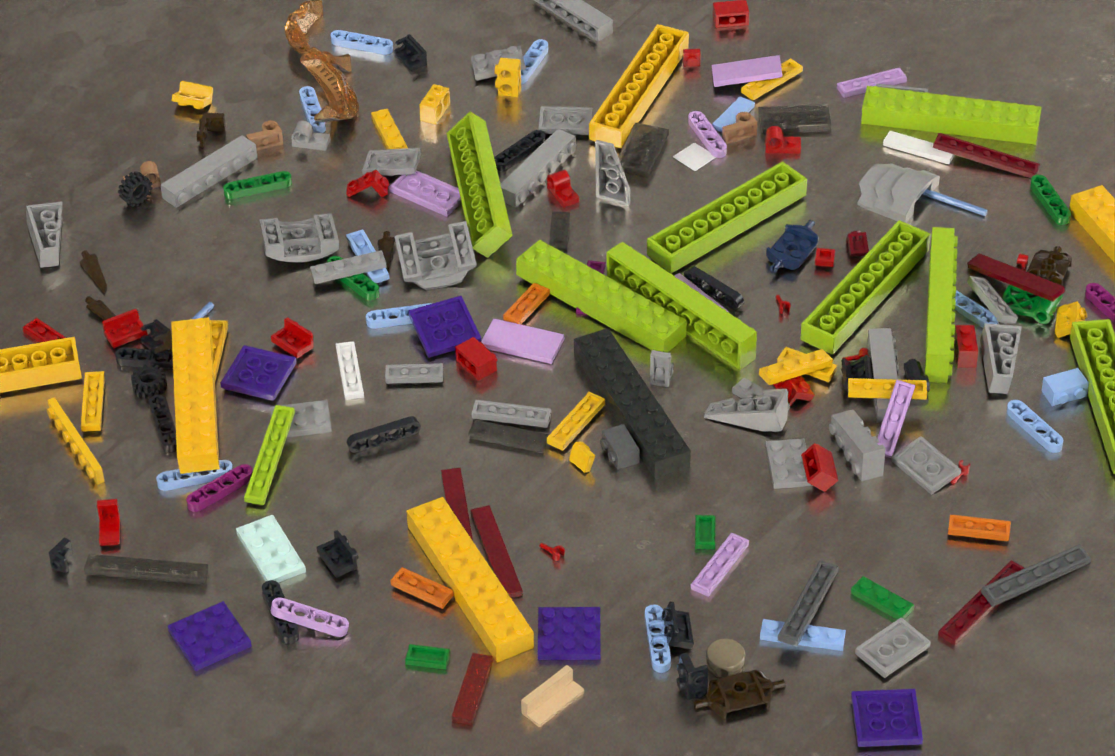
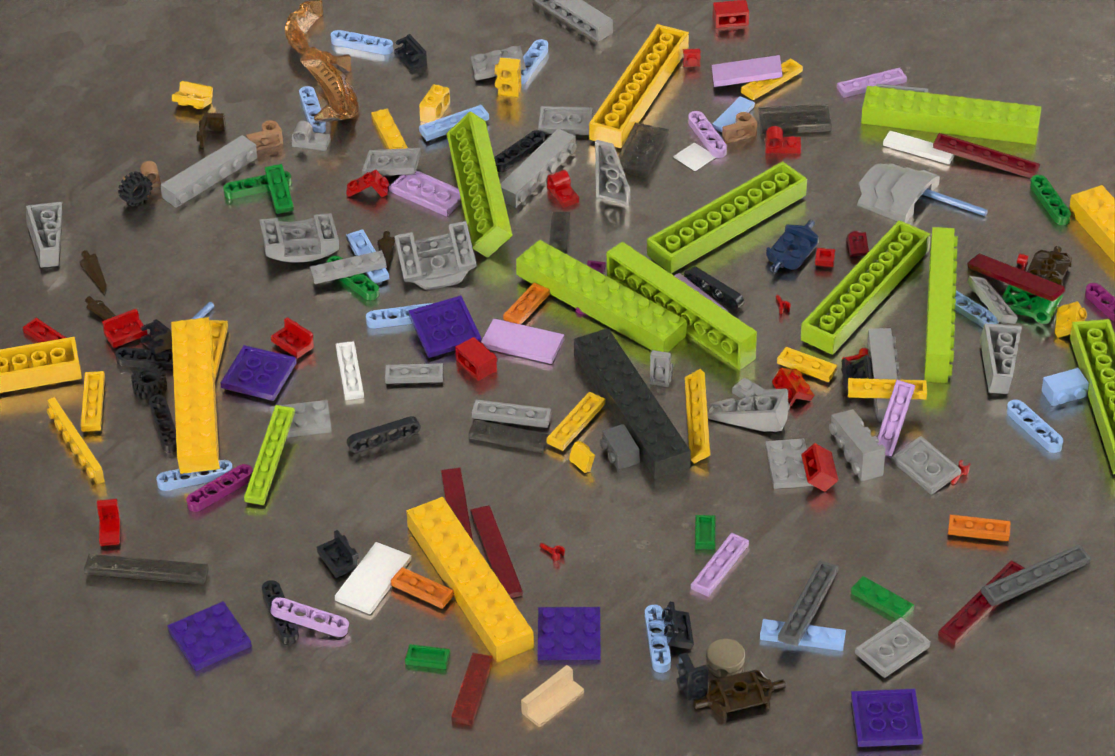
black bracket [49,537,73,573] -> none
light aqua plate [236,515,306,583] -> none
yellow plate [759,349,833,385] -> none
black piece [904,359,930,392] -> none
red brick [954,325,978,368] -> none
none -> green plate [265,164,294,214]
none -> white tile [335,542,411,615]
none -> light blue plate [419,105,489,141]
none -> yellow plate [685,369,710,464]

